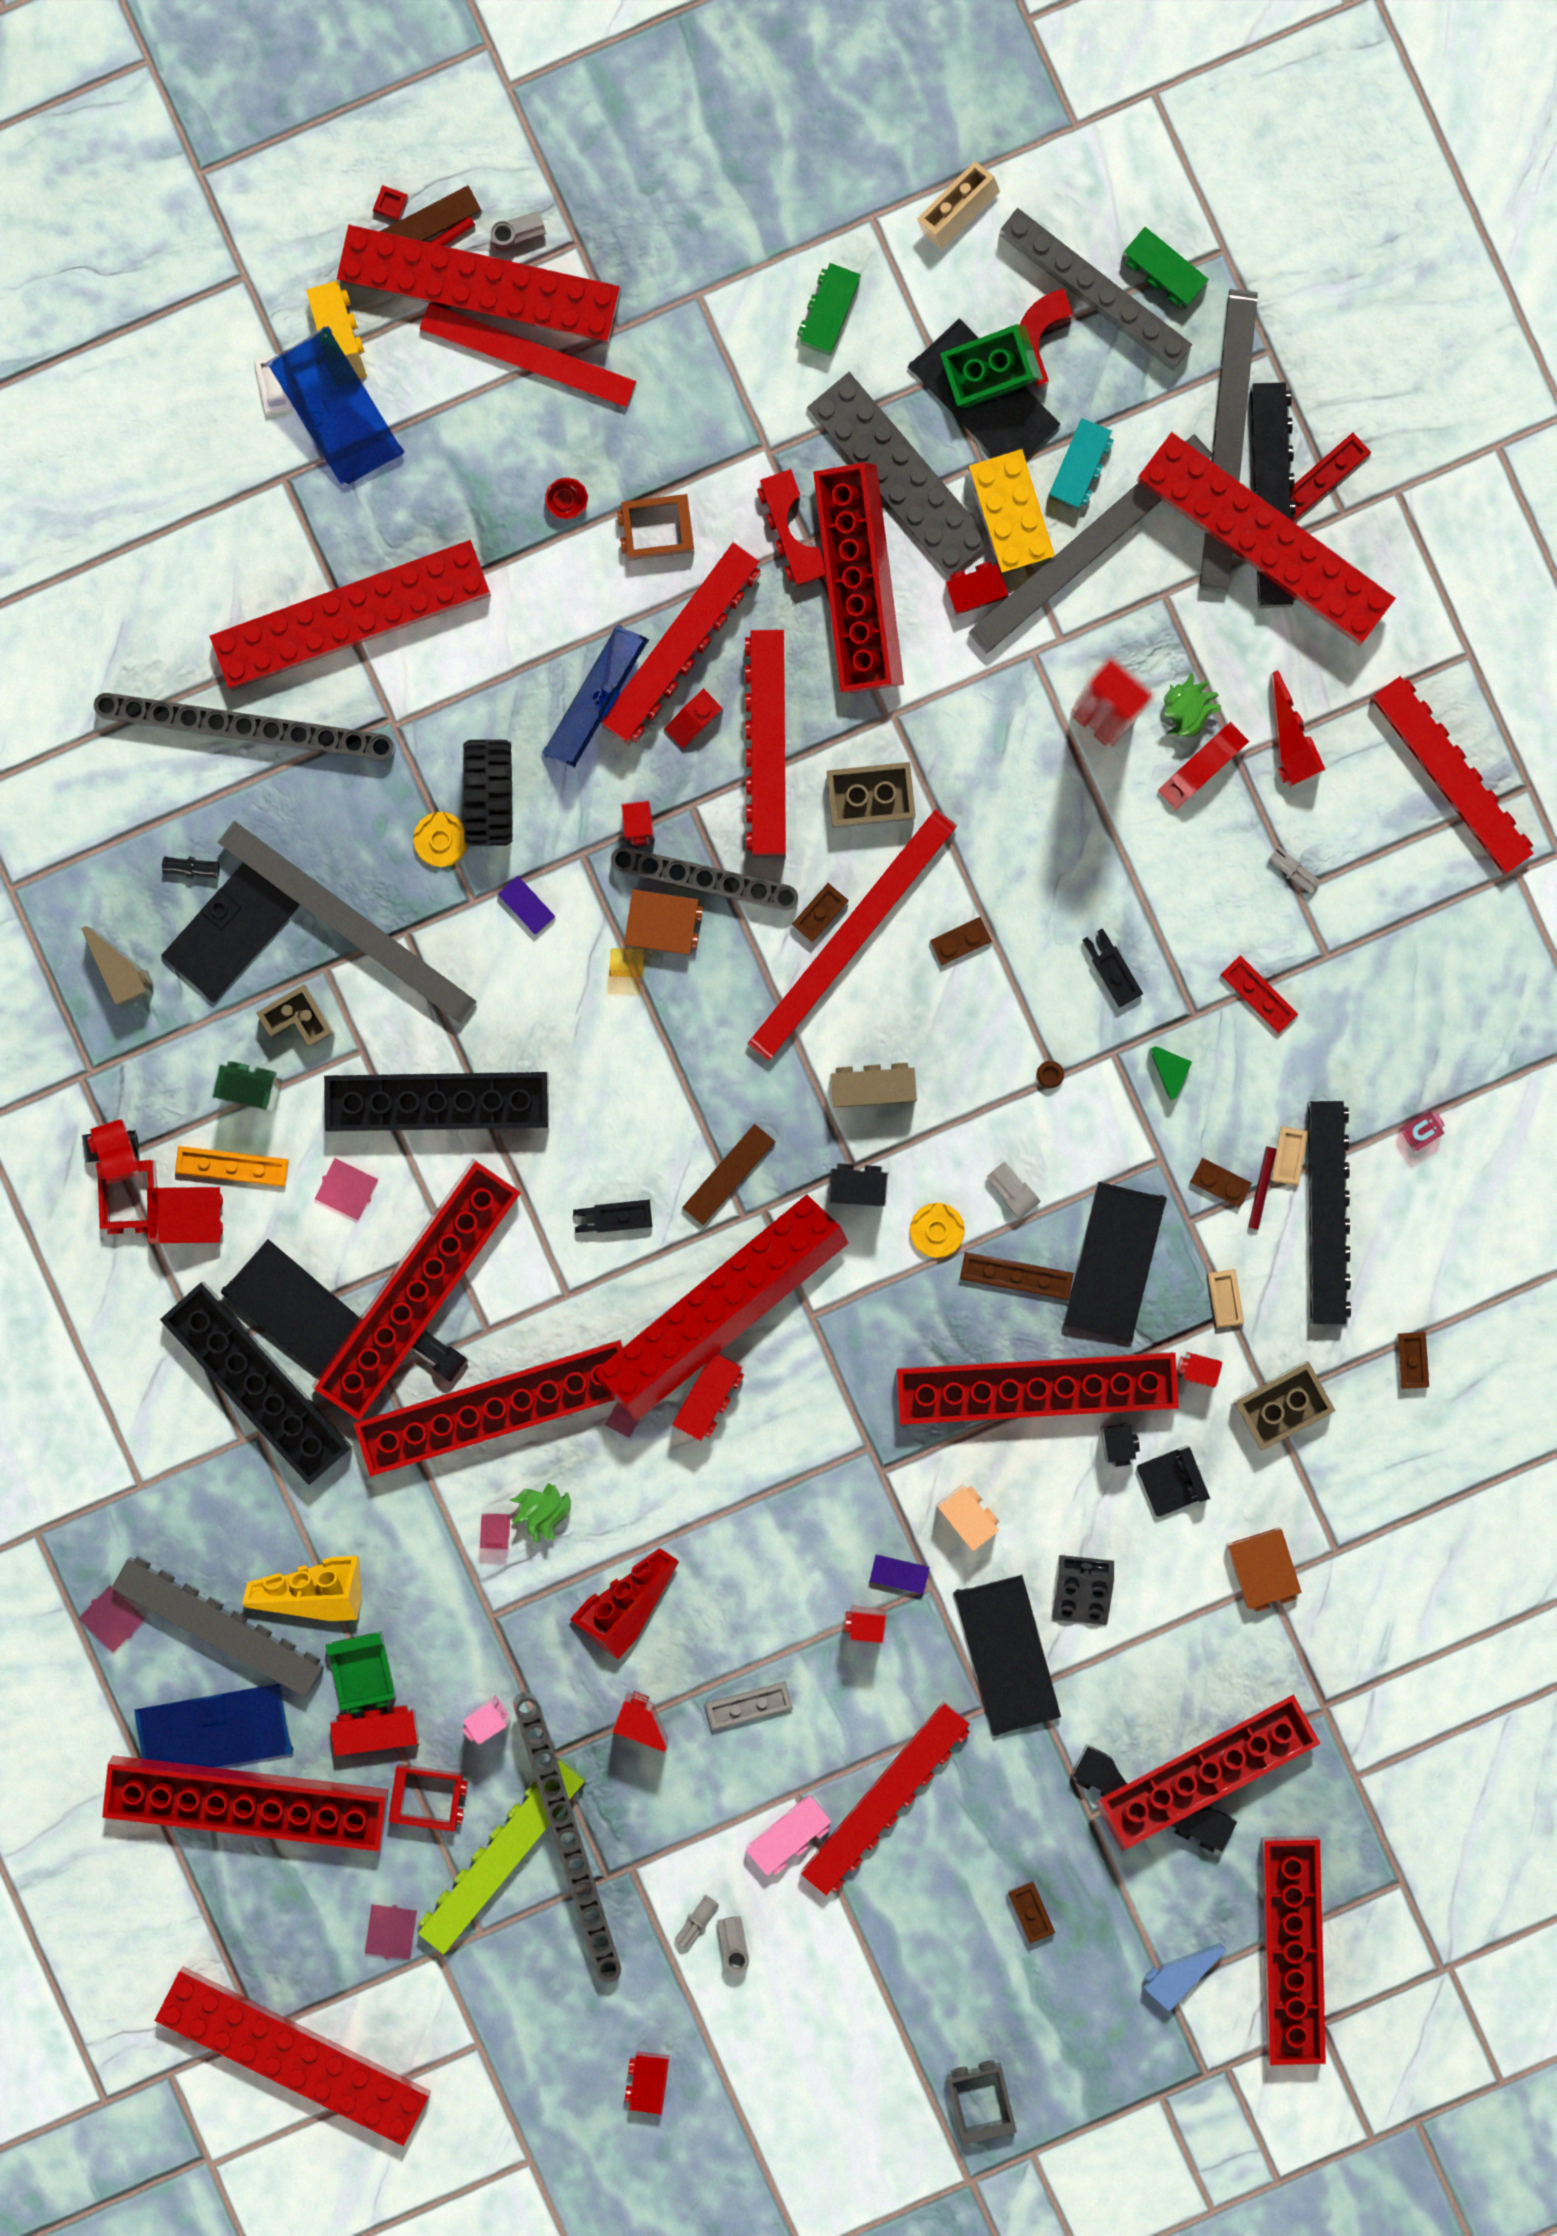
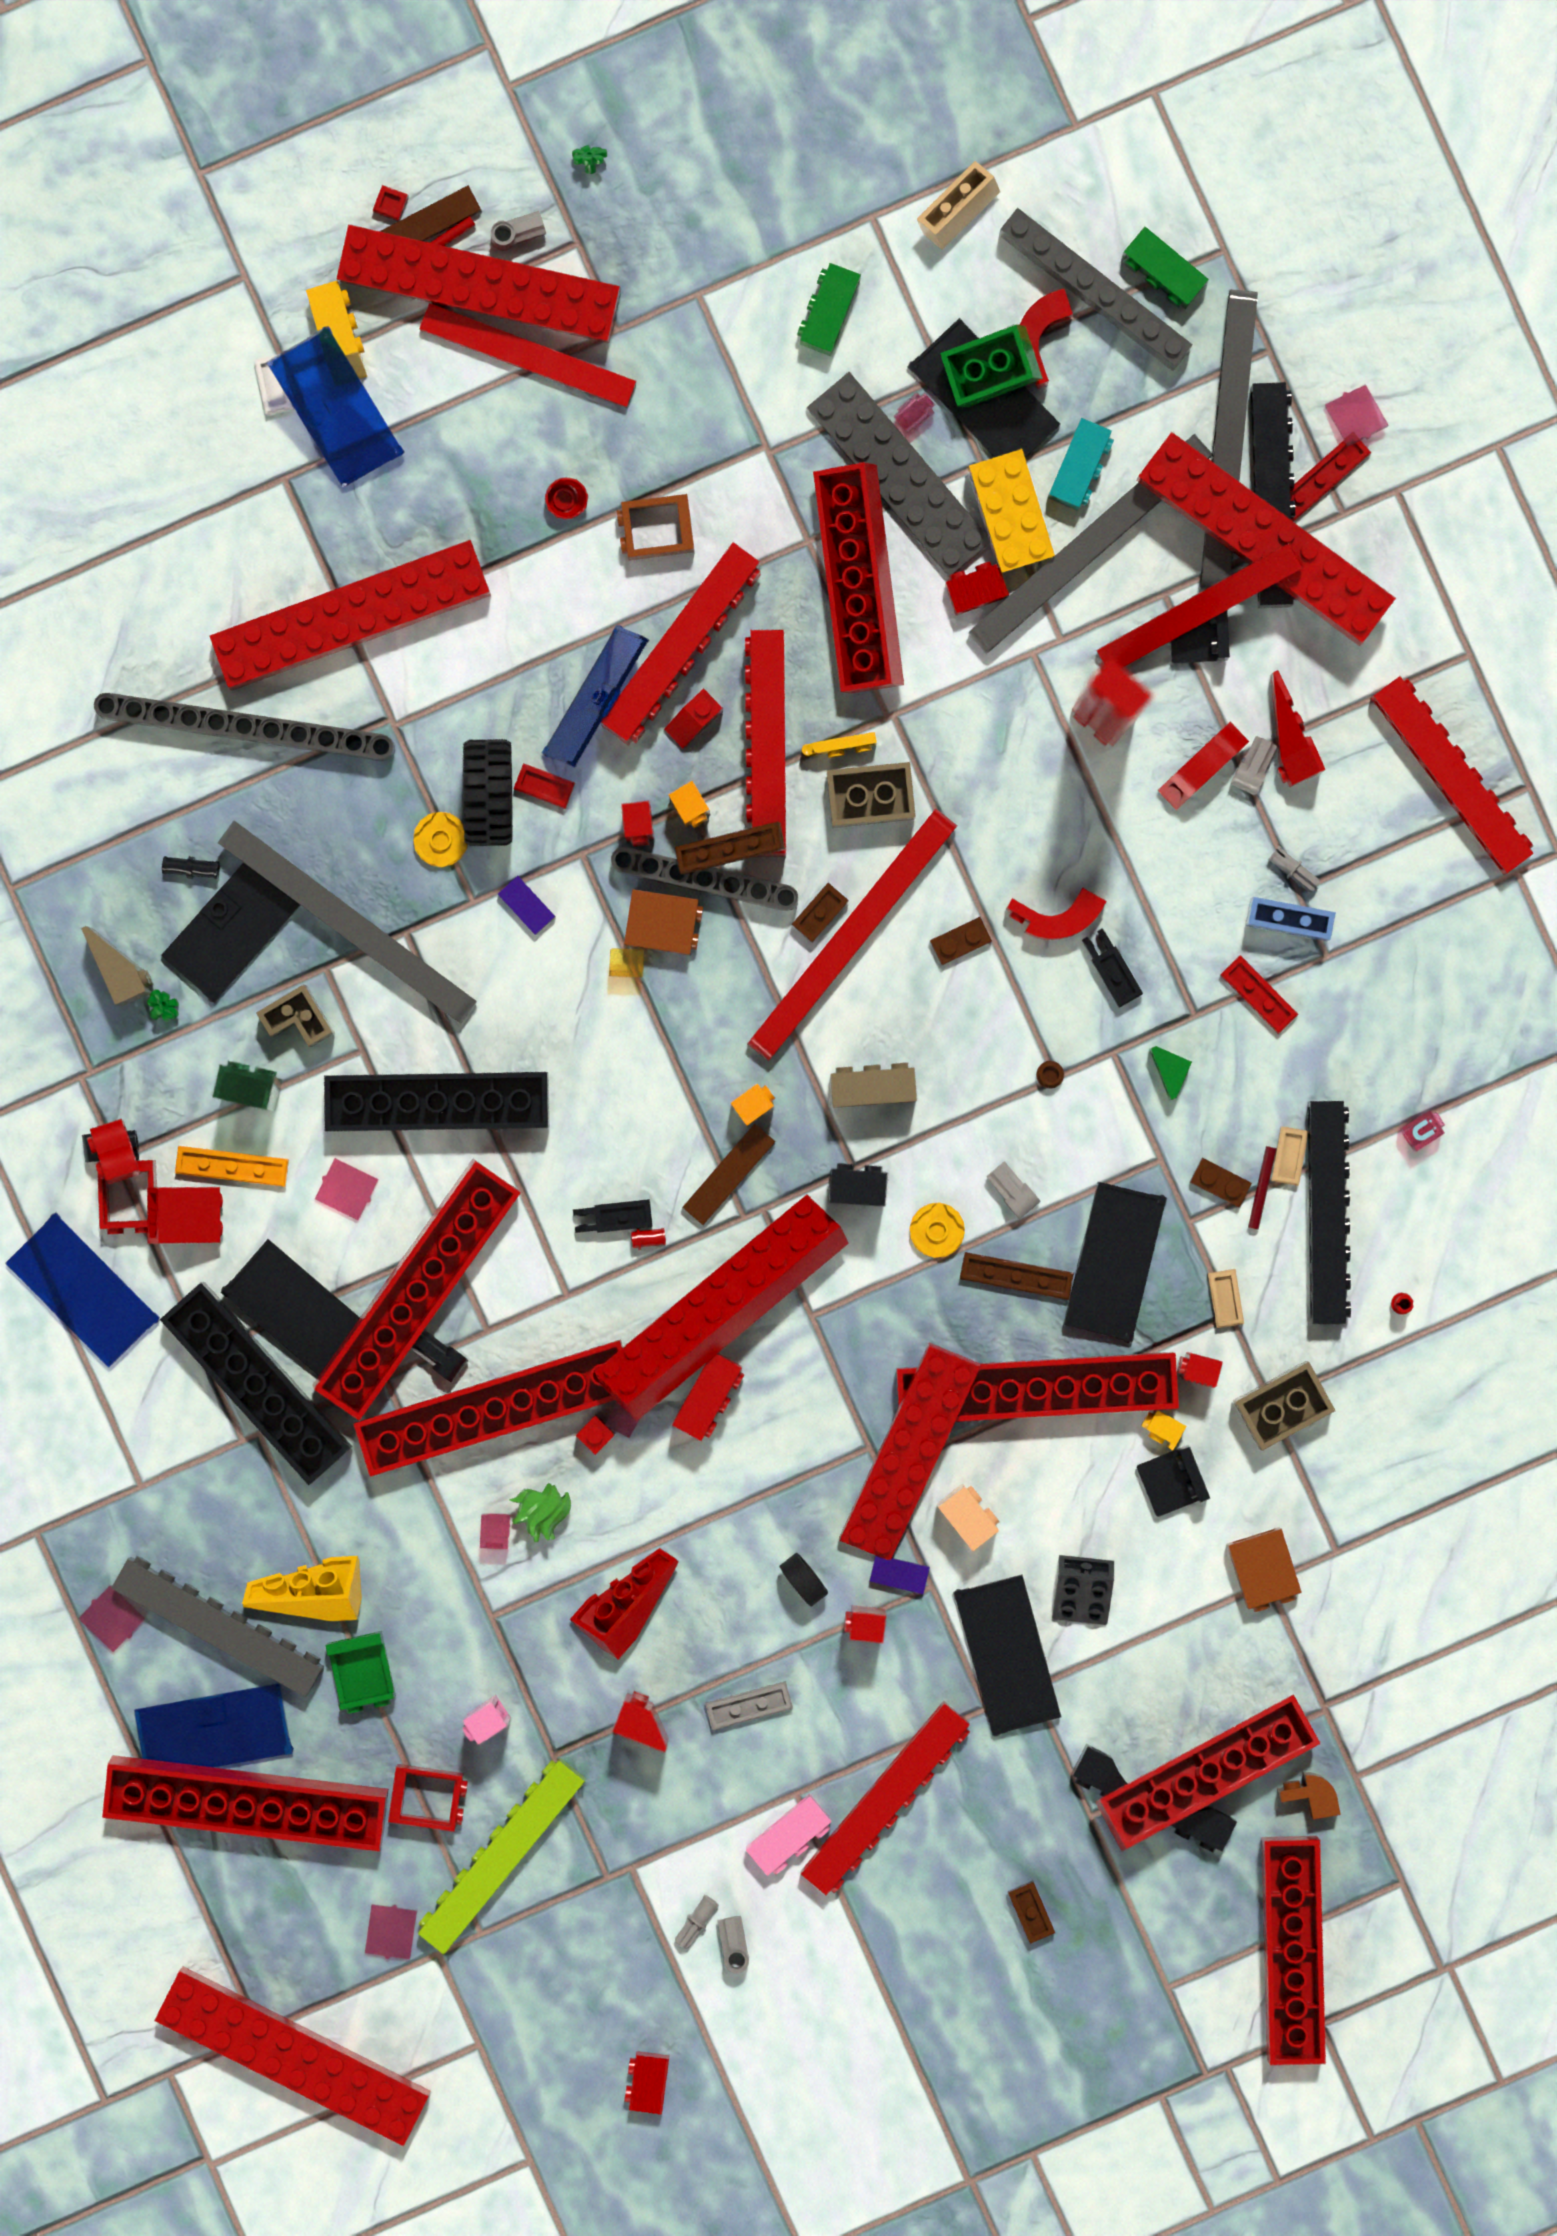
red brick [330,1705,419,1756] -> none
dark grey beam [513,1692,621,1983] -> none
red arch [756,469,826,587] -> none
dark grey window [946,2060,1017,2145] -> none
black brick [1100,1423,1140,1467] -> none
medium blue slope [1143,1943,1226,2012] -> none
bright green hair [1164,673,1221,737] -> none
reddish brown plate [1397,1331,1430,1389] -> none
none -> clear blue door [5,1212,160,1368]
none -> green plant [147,989,179,1022]
none -> red tile [514,763,575,809]
none -> green plant [572,145,607,174]
none -> red brick [575,1415,616,1455]
none -> red pin [631,1228,666,1250]
none -> light orange brick [668,781,710,828]
none -> reddish brown tile [675,822,785,874]
none -> light orange brick [731,1083,775,1126]
none -> black tyre [779,1553,828,1607]
none -> yellow hinge [802,732,877,758]
none -> red plate [839,1343,981,1560]
none -> clear pink brick [893,392,935,433]
none -> red arch [1006,888,1107,940]
none -> red tile [1096,542,1303,668]
none -> yellow brick [1141,1410,1187,1450]
none -> black bracket [1170,608,1230,663]
none -> light grey piece [1230,736,1277,796]
none -> medium blue brick [1245,897,1336,941]
none -> dark orange brick [1277,1772,1341,1820]
none -> clear pink piece [1325,384,1388,447]
none -> red pin [1391,1292,1414,1315]

